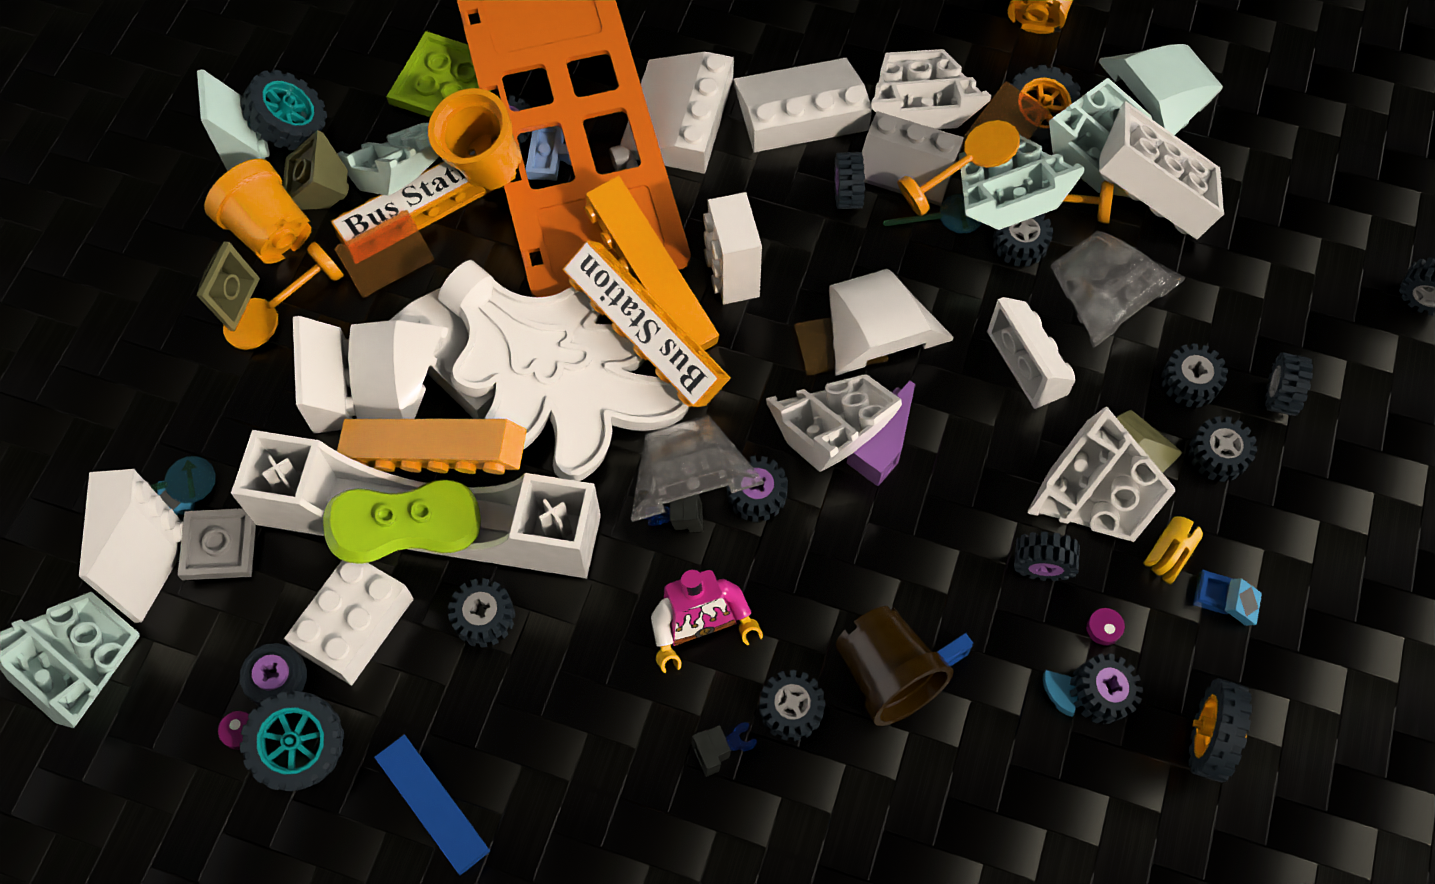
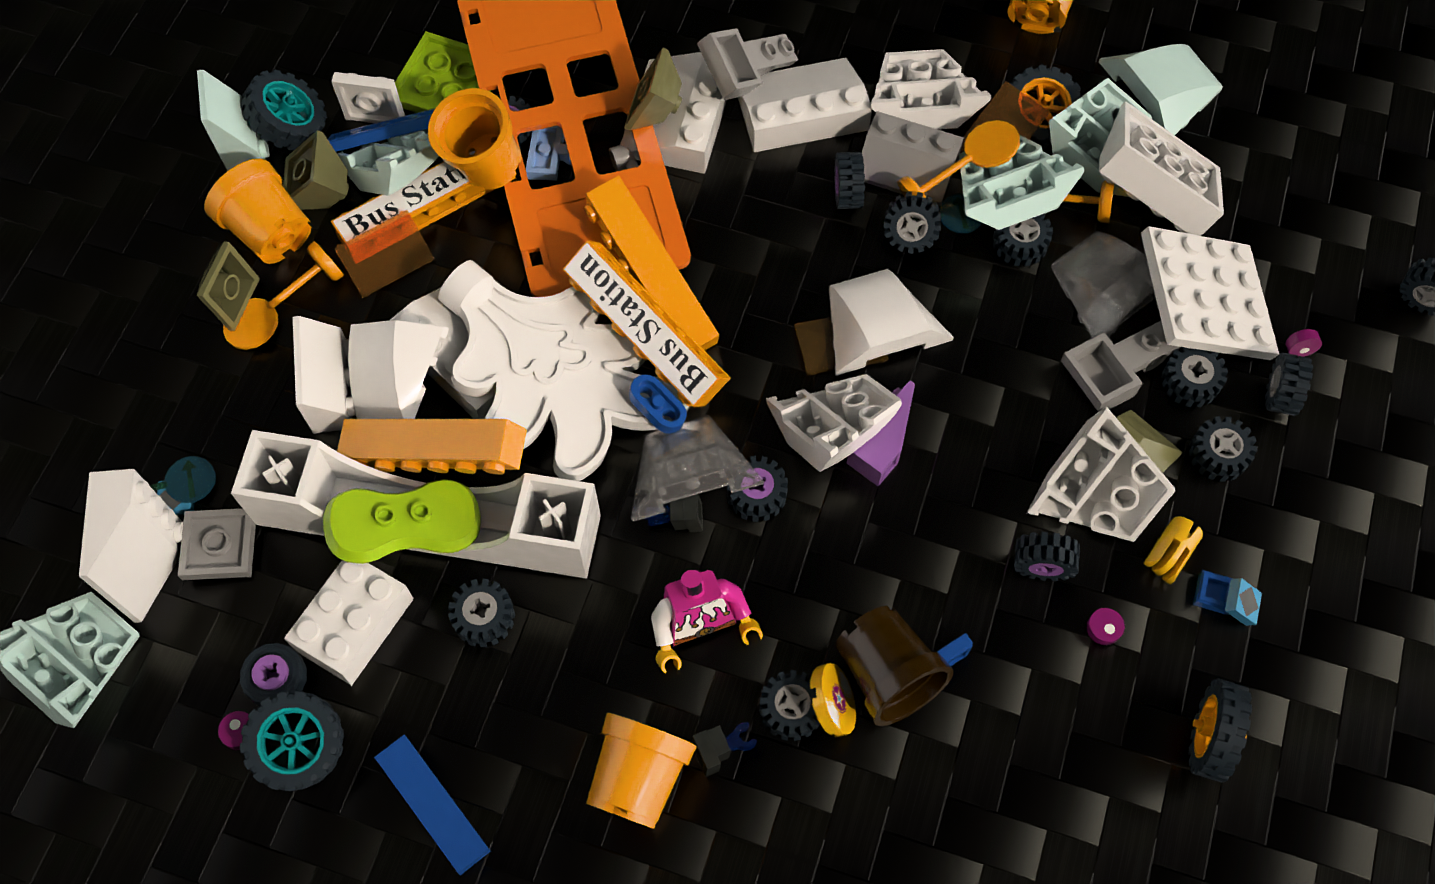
white brick [703,192,762,305] -> none
white slope [987,297,1075,409] -> none
dark azure tile [1043,670,1078,717] -> none
black wheel [1070,653,1143,724] -> none
none -> blue tile [328,108,435,152]
none -> white plate [331,72,405,123]
none -> light orange piece [586,713,697,829]
none -> olive slope [624,48,682,131]
none -> blue plate [629,375,687,434]
none -> light grey plate [697,28,798,100]
none -> yellow tile [810,663,856,737]
none -> black wheel [884,191,941,254]
none -> light grey plate [1061,321,1181,412]
none -> white plate [1141,226,1279,360]
none -> magenta tile [1285,329,1322,357]

